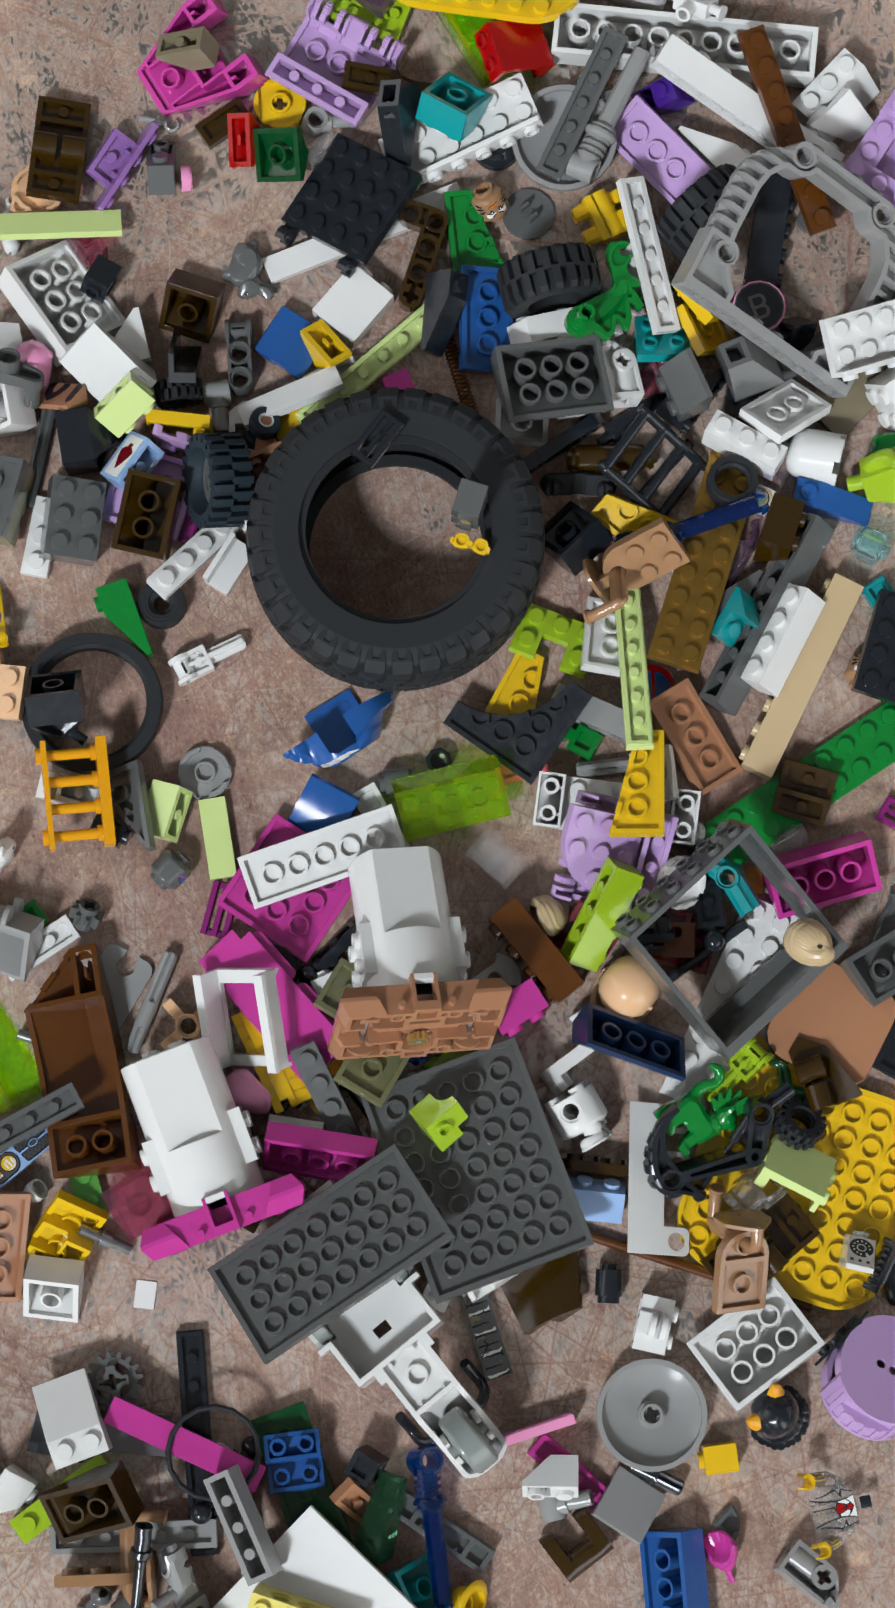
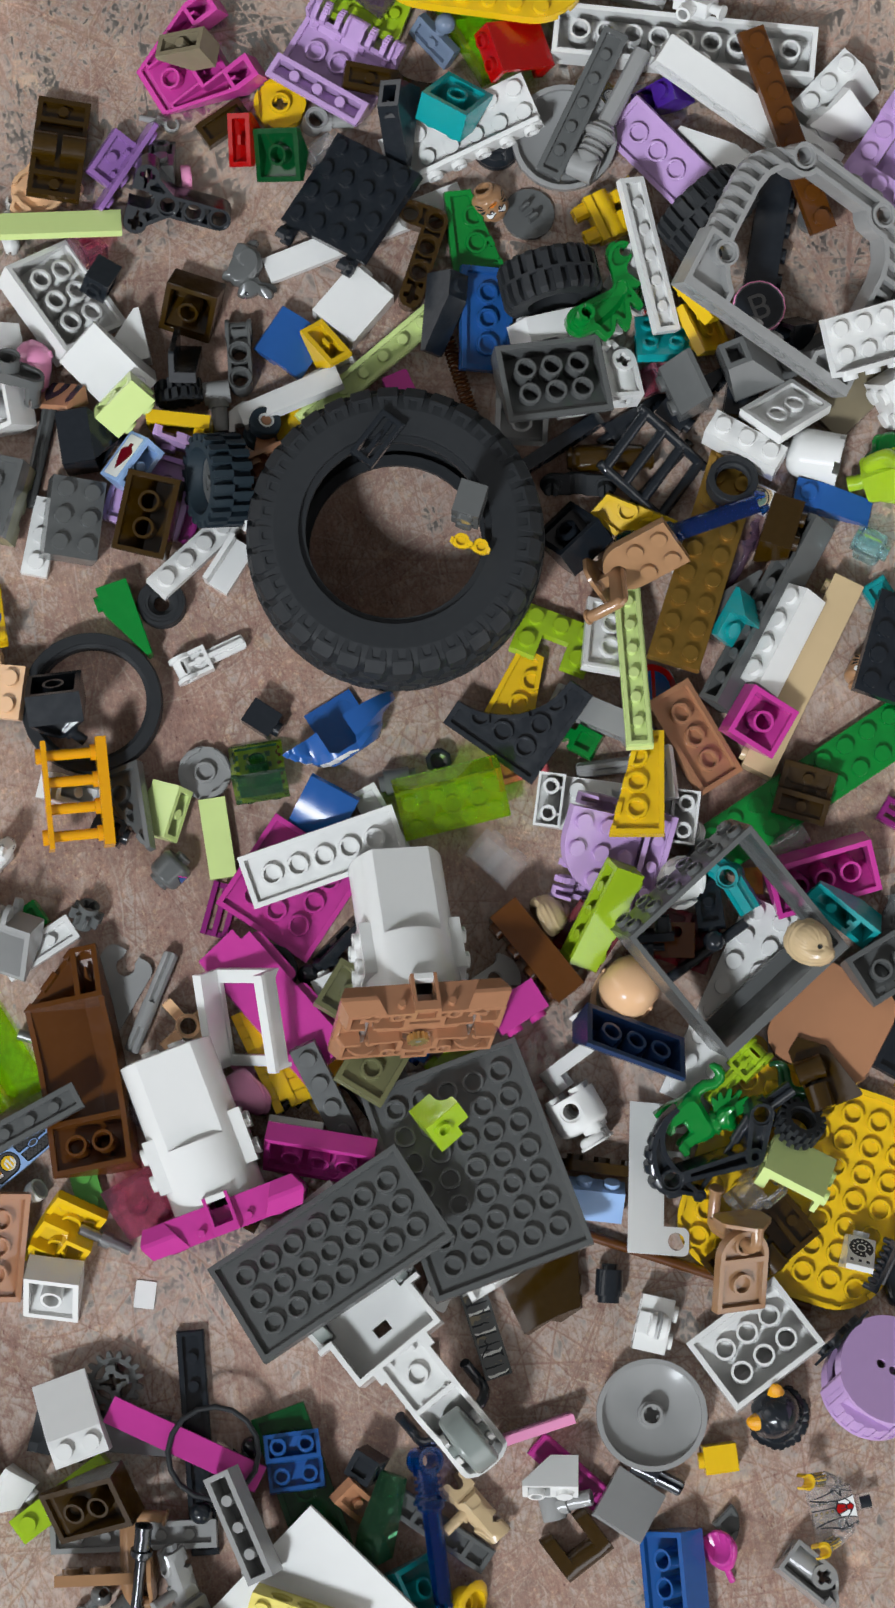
none -> black beam [123,153,232,234]
none -> clear green slope [228,739,290,805]
none -> black brick [241,697,285,741]
none -> sand blue plate [408,12,461,70]
none -> tan piece [439,1471,511,1545]
none -> dark pink slope [718,684,799,759]
none -> teal slope [806,880,882,949]

